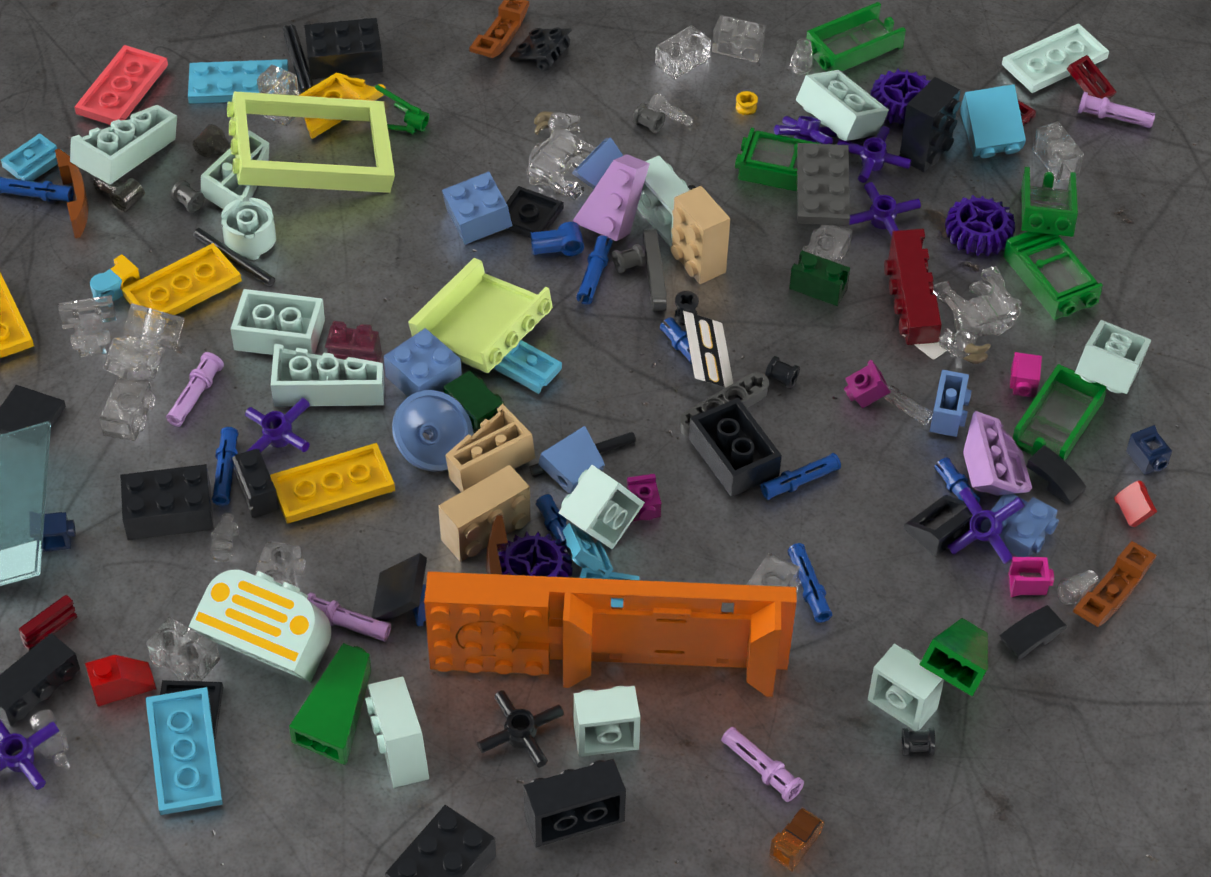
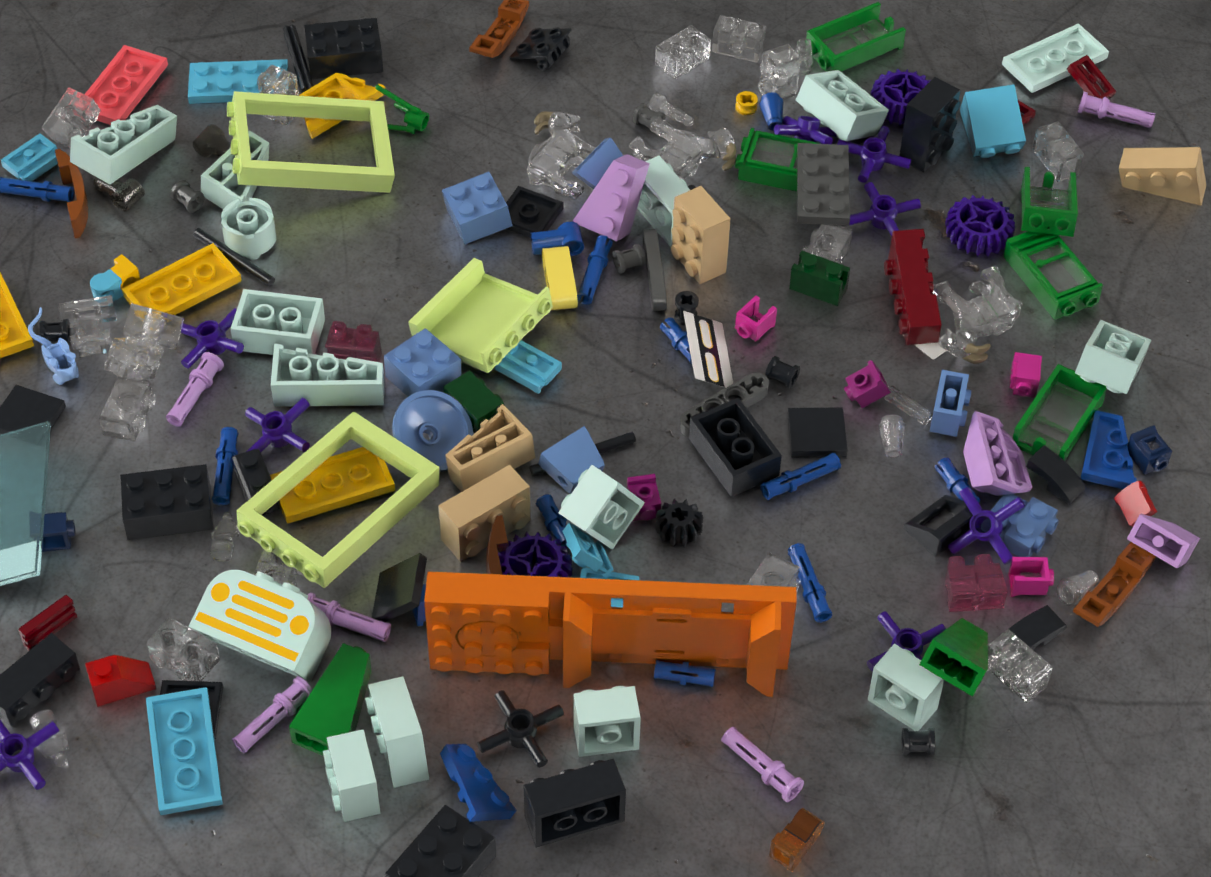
none -> light blue animal [28,307,79,385]
none -> black bush [39,319,71,343]
none -> clear brick [41,87,101,149]
none -> dark purple bar [180,308,244,369]
none -> lavender pin [232,676,313,753]
none -> yellowish green window [236,411,439,588]
none -> light aqua brick [323,729,381,822]
none -> blue wing [440,744,517,822]
none -> light yellow beam [542,246,578,311]
none -> clear animal [629,117,737,180]
none -> blue pin [654,660,716,687]
none -> black gear [655,498,703,547]
none -> dark pink window [735,296,777,341]
none -> clear brick [758,44,801,100]
none -> blue cone [759,92,784,131]
none -> black tile [788,407,848,457]
none -> dark purple bar [867,611,946,672]
none -> clear cone [878,415,906,458]
none -> clear pink hips [944,554,1008,612]
none -> clear brick [988,629,1053,703]
none -> blue wing [1080,410,1137,489]
none -> tan wedge [1119,147,1206,206]
none -> lavender slope [1127,514,1200,568]

